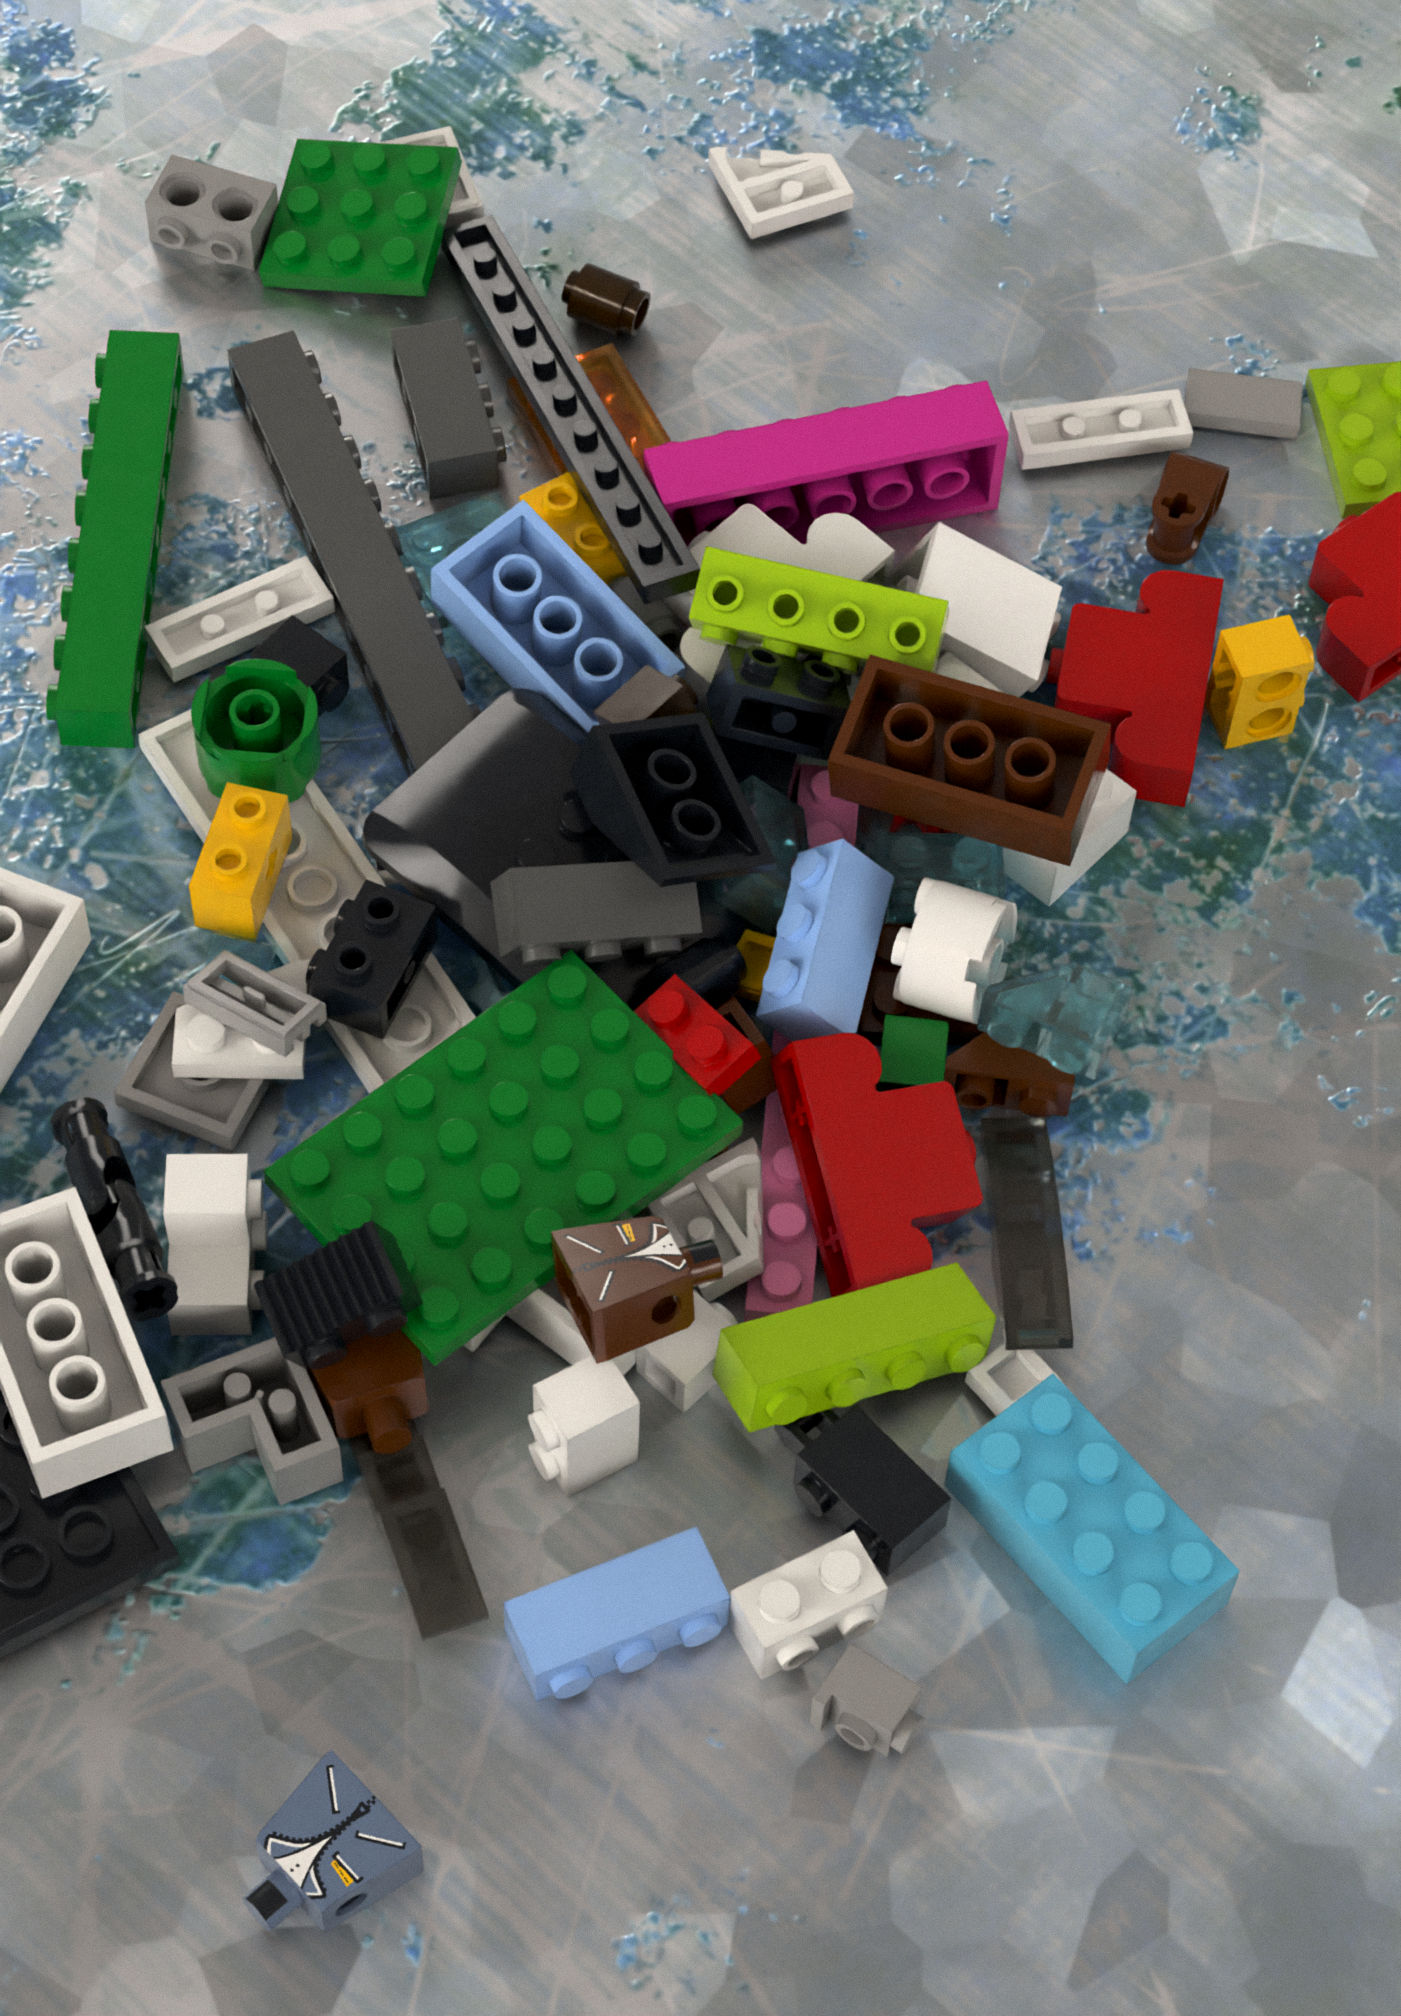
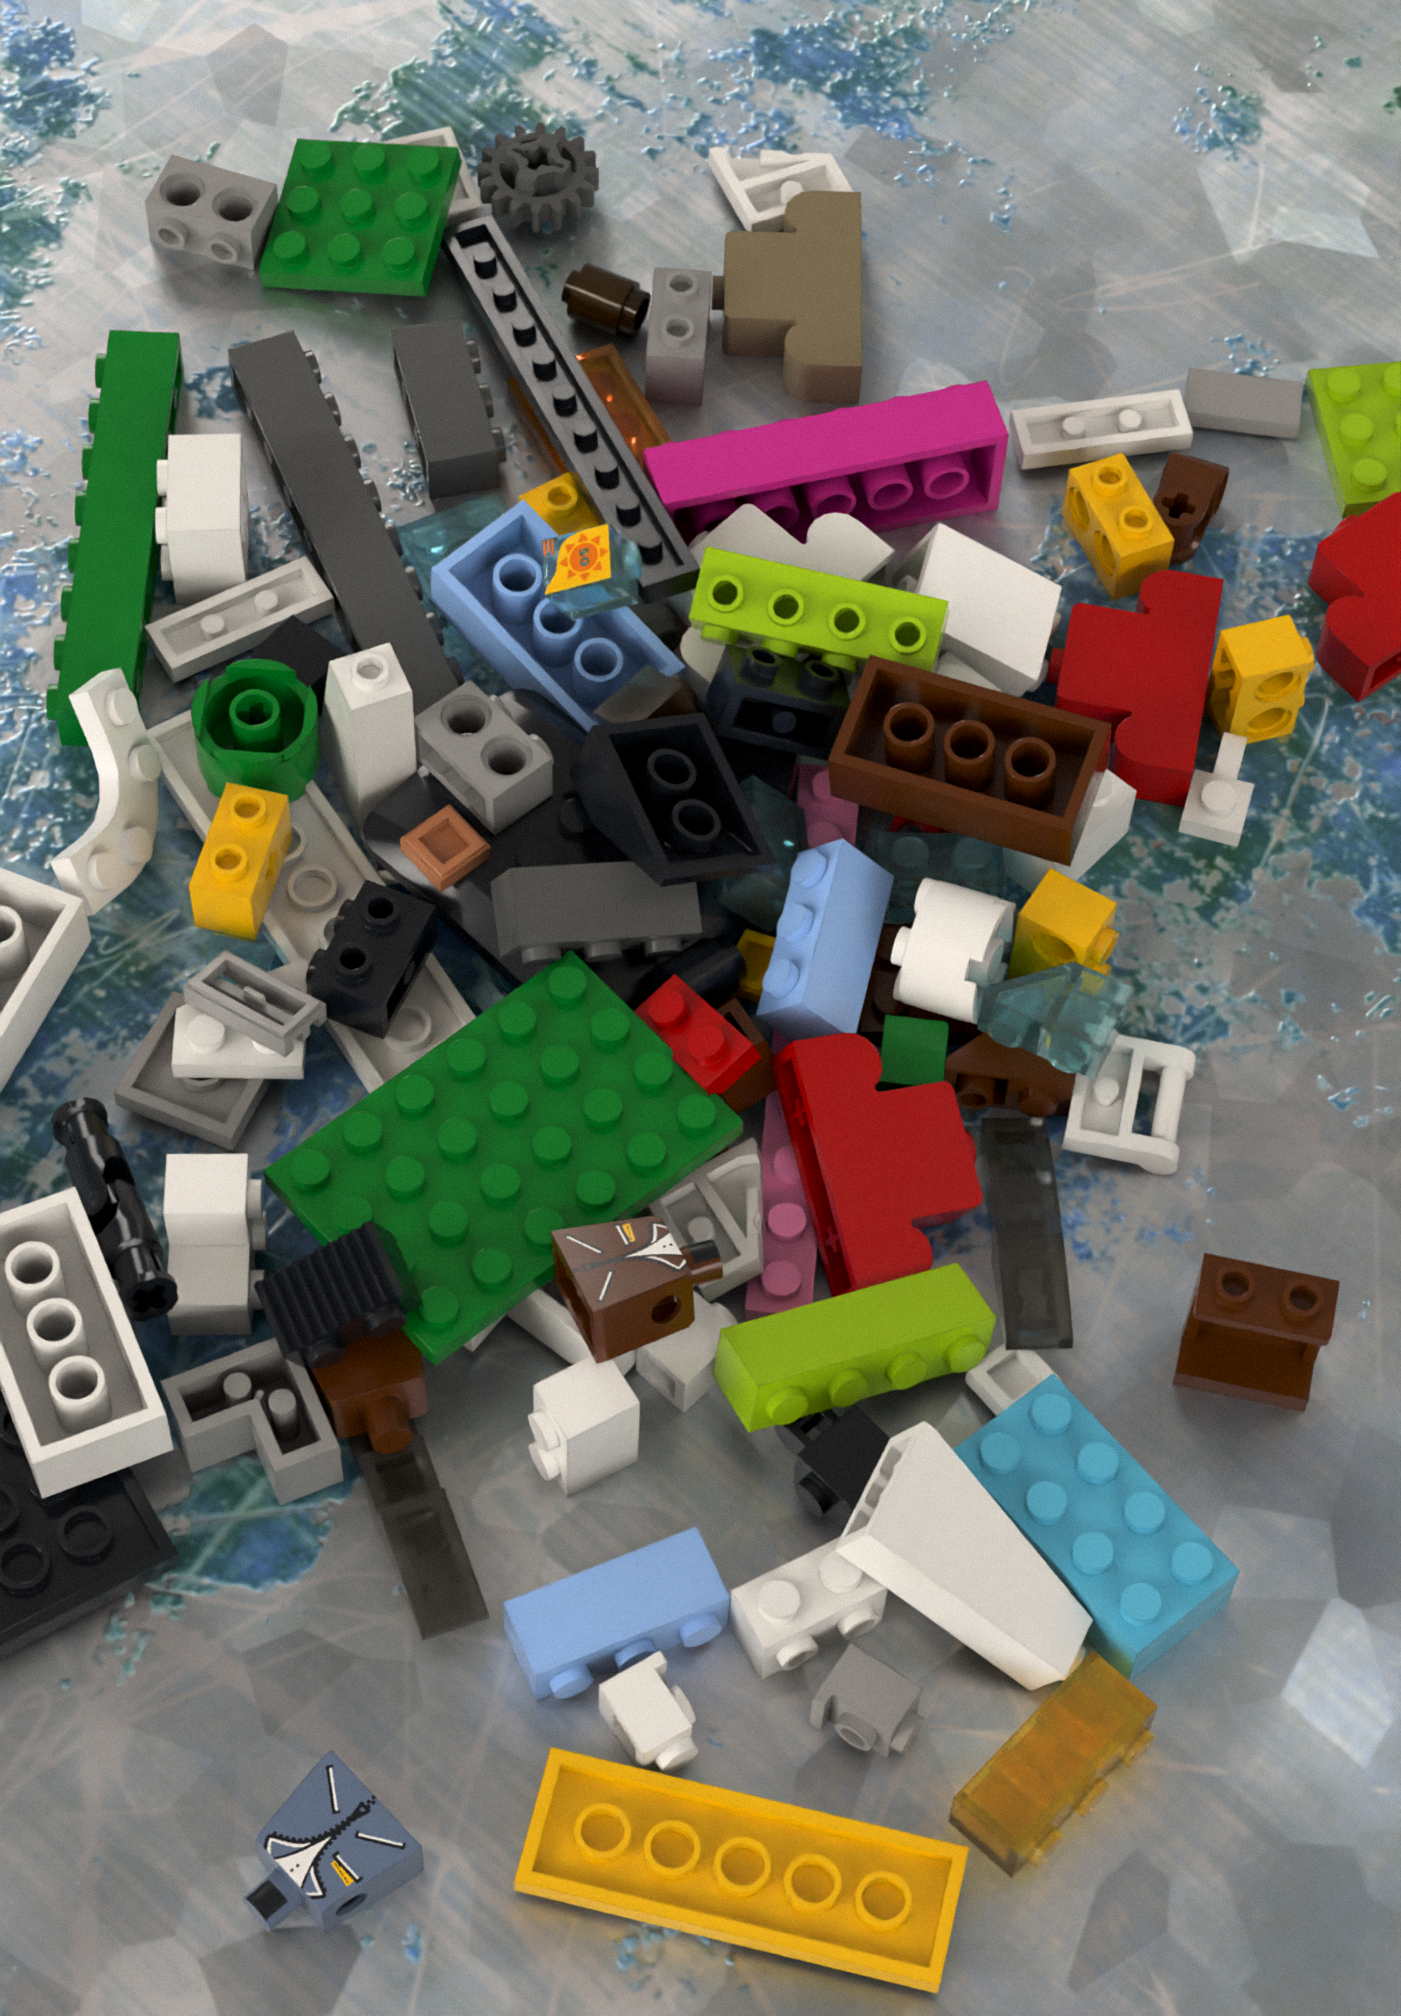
none -> white plate [50,668,161,916]
none -> white brick [155,434,249,605]
none -> white slope [320,642,417,839]
none -> nougat tile [400,804,491,892]
none -> light grey brick [414,679,554,835]
none -> dark grey gear [477,123,599,232]
none -> yellow plate [514,1747,969,1994]
none -> clear light blue brick [542,523,643,620]
none -> white brick [599,1651,699,1774]
none -> light grey brick [645,267,712,405]
none -> dark tan brick [712,191,862,404]
none -> white slope [834,1421,1093,1691]
none -> clear yellow brick [948,1650,1158,1878]
none -> yellow brick [1006,868,1119,1015]
none -> yellow brick [1062,453,1175,601]
none -> white plate [1062,1028,1196,1175]
none -> reddish brown panel [1173,1253,1340,1412]
none -> white plate [1178,732,1254,847]

